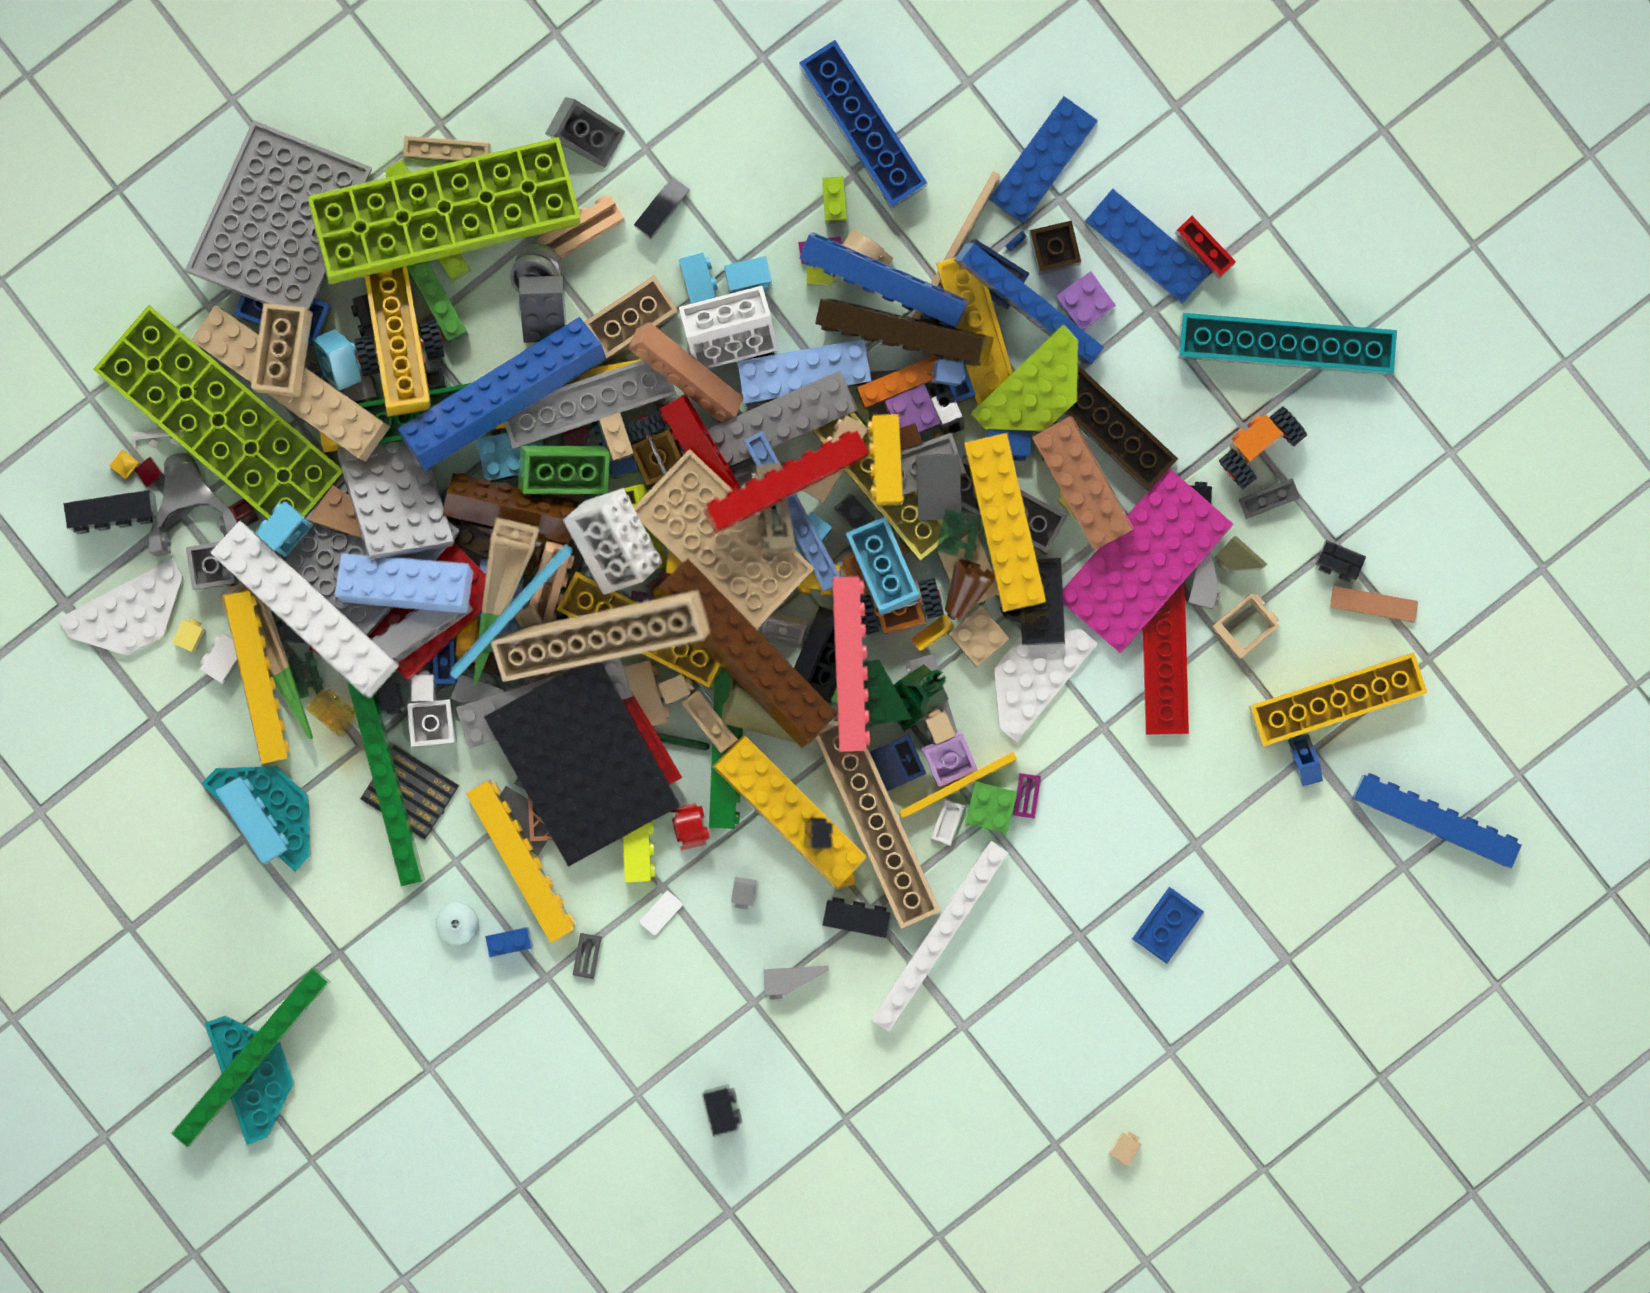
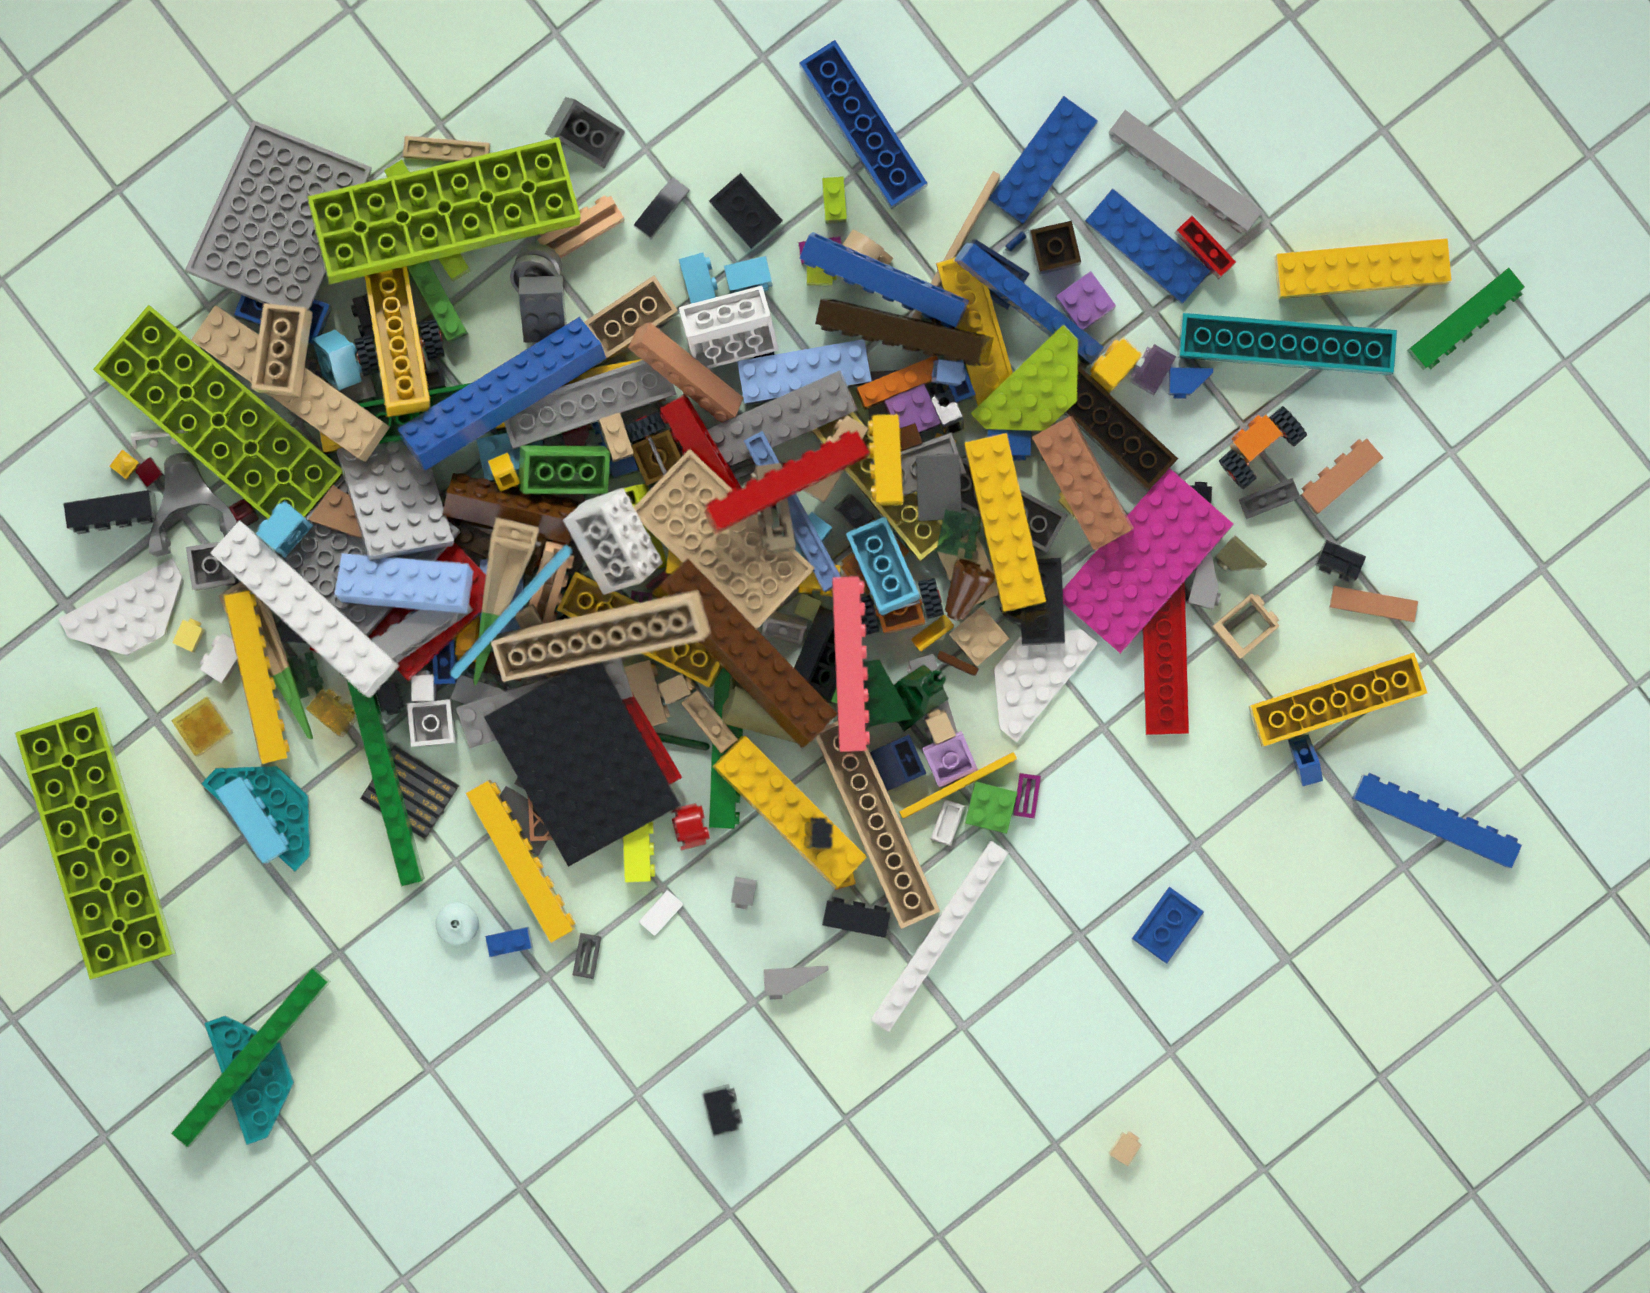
none -> lime brick [14,707,176,980]
none -> clear yellow brick [171,697,234,757]
none -> yellow brick [488,453,520,492]
none -> black plate [709,173,783,249]
none -> yellowish green tile [794,594,822,621]
none -> reddish brown tile [937,651,979,676]
none -> yellow brick [1090,338,1142,394]
none -> light grey brick [1109,110,1263,234]
none -> clear purple brick [1131,344,1176,396]
none -> blue slope [1168,368,1213,399]
none -> yellow brick [1274,238,1452,299]
none -> nougat brick [1300,438,1384,515]
none -> green brick [1407,268,1525,370]

